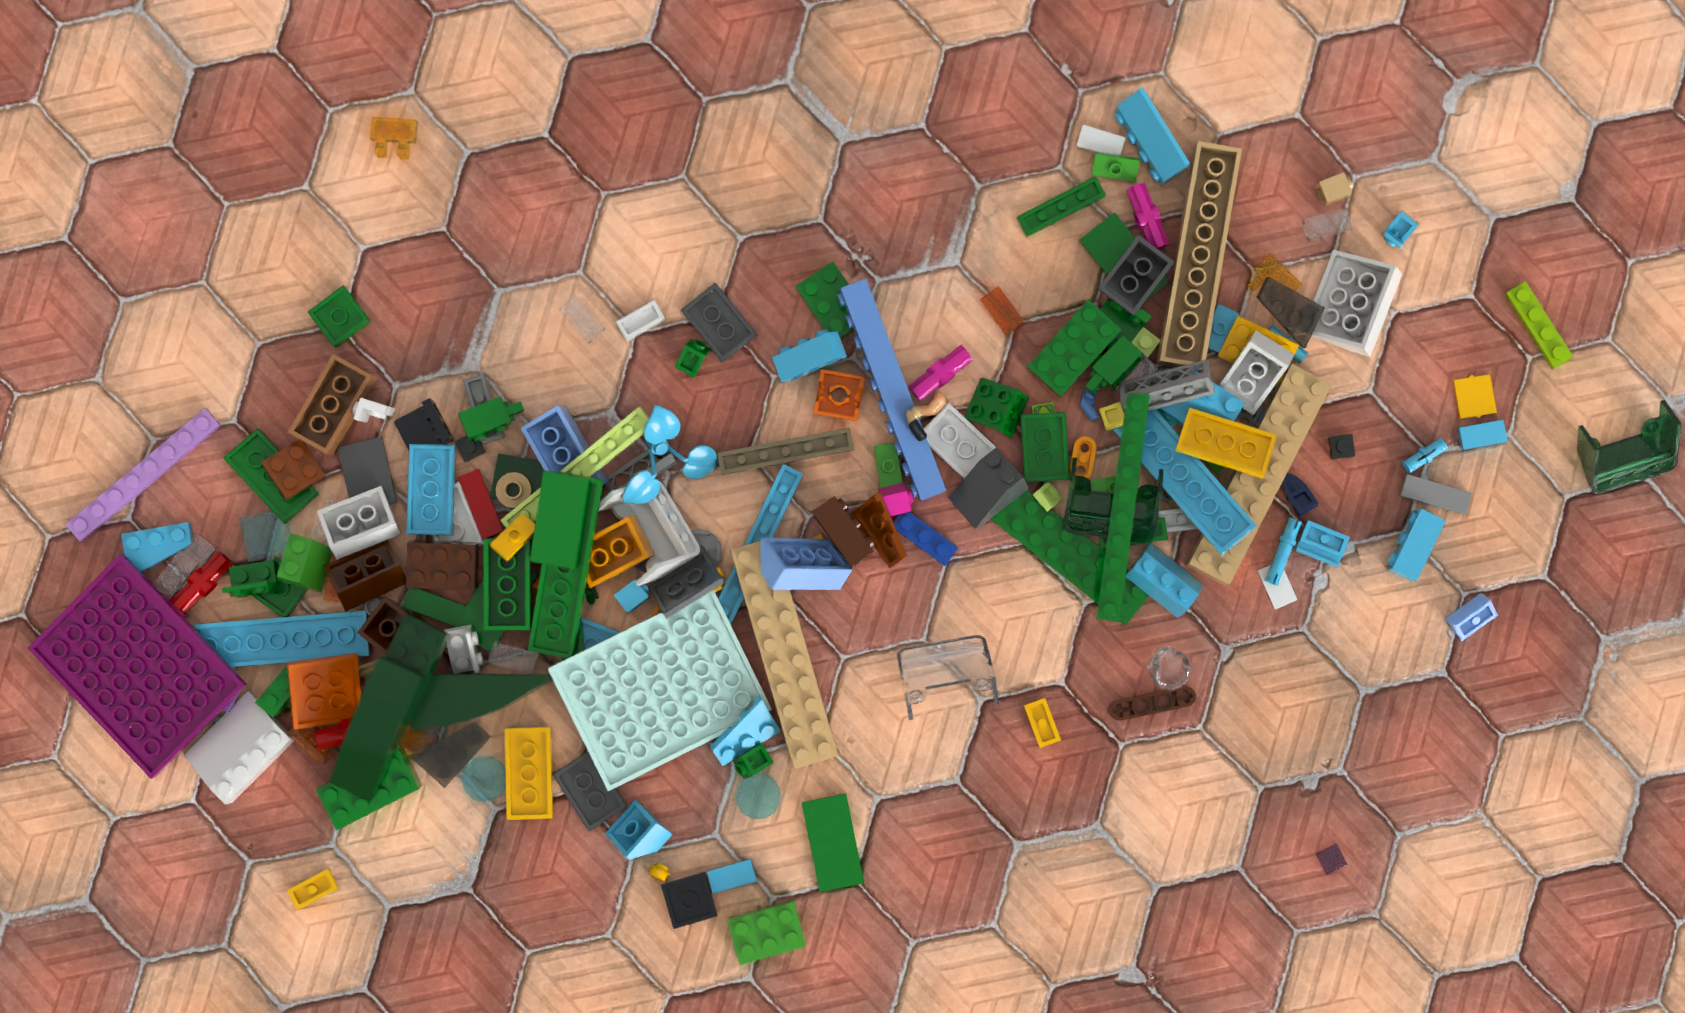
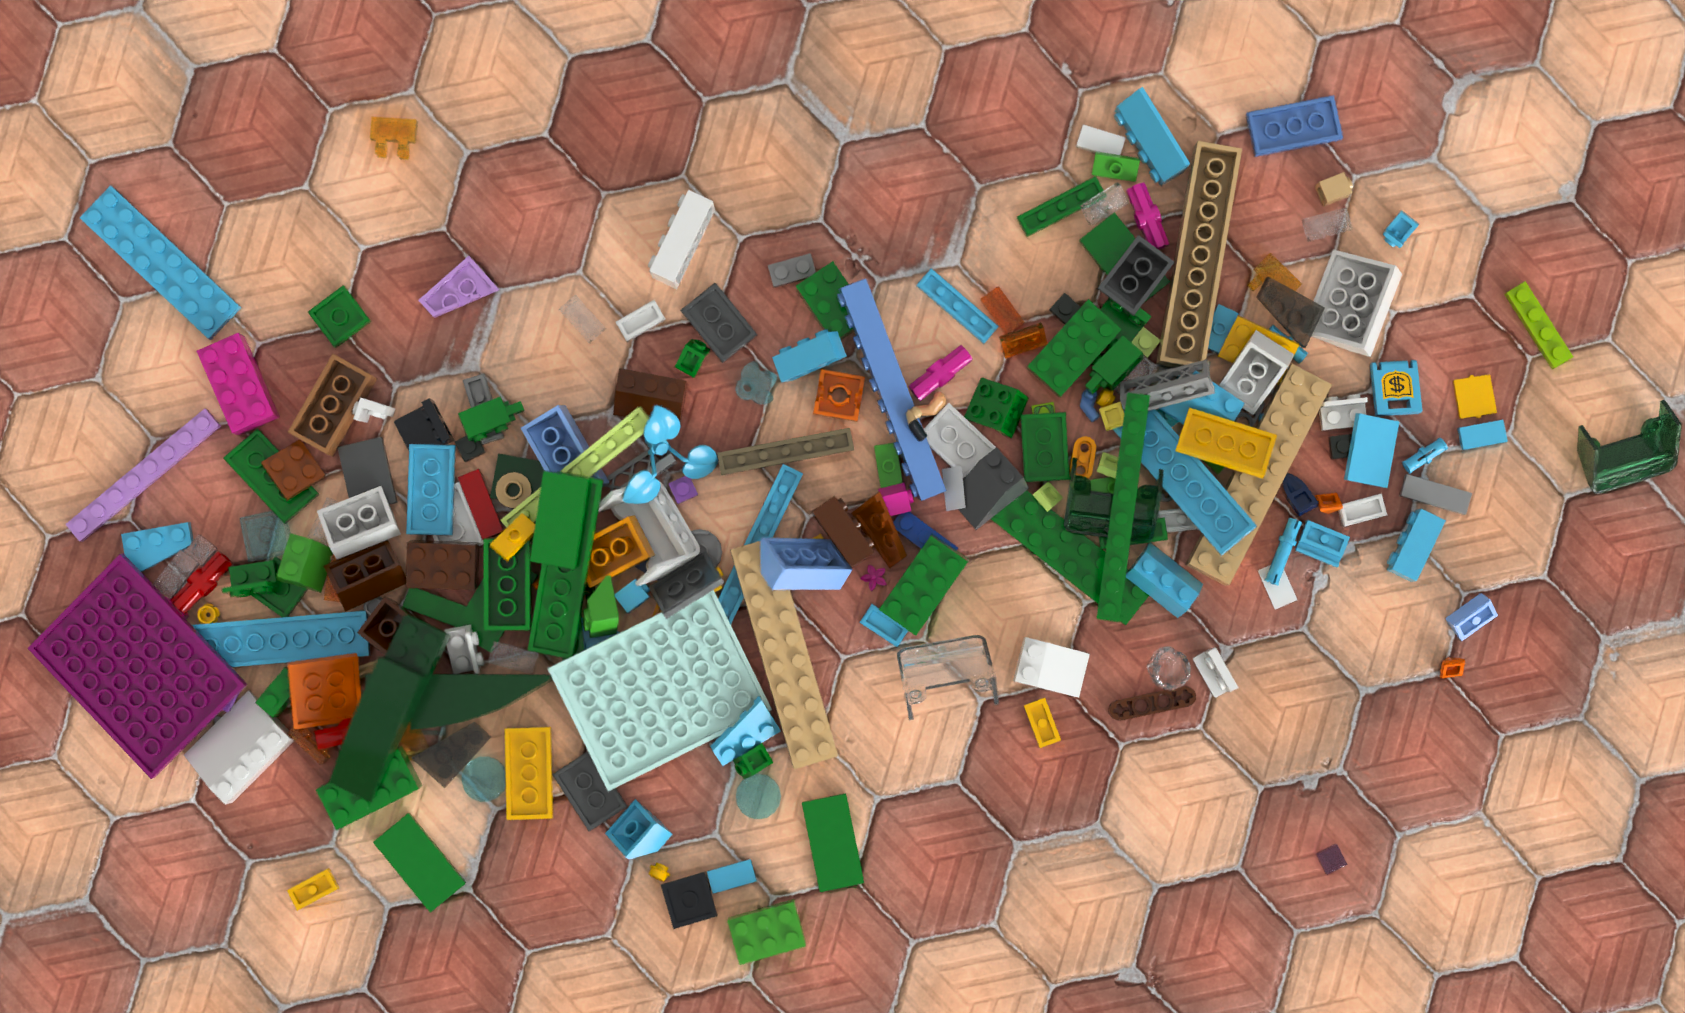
none -> medium azure plate [80,185,242,340]
none -> dark pink brick [197,333,280,436]
none -> yellow plate [197,604,220,624]
none -> green tile [373,813,467,913]
none -> lavender wing [419,256,499,318]
none -> bright green slope [583,575,619,638]
none -> reddish brown slope [613,368,688,423]
none -> white brick [648,190,715,289]
none -> medium lavender plate [668,476,698,504]
none -> clear light blue plate [735,361,777,405]
none -> light grey plate [768,253,816,288]
none -> dark pink plant [860,565,887,591]
none -> medium azure tile [860,604,908,647]
none -> green brick [879,533,969,636]
none -> medium azure tile [916,268,999,344]
none -> white sticker [942,465,966,511]
none -> clear orange plate [999,322,1047,359]
none -> white slope [1013,637,1090,698]
none -> pearl dark grey plate [1049,293,1081,324]
none -> clear plate [1080,182,1129,226]
none -> yellow plate [1096,388,1116,408]
none -> yellowish green plate [1097,452,1118,479]
none -> white bracket [1193,648,1238,697]
none -> medium blue tile [1246,95,1343,157]
none -> orange slope [1315,493,1343,514]
none -> white bracket [1319,394,1368,431]
none -> white tile [1338,494,1387,527]
none -> medium azure tile [1344,413,1399,488]
none -> medium azure container [1370,360,1423,417]
none -> orange slope [1439,657,1465,678]

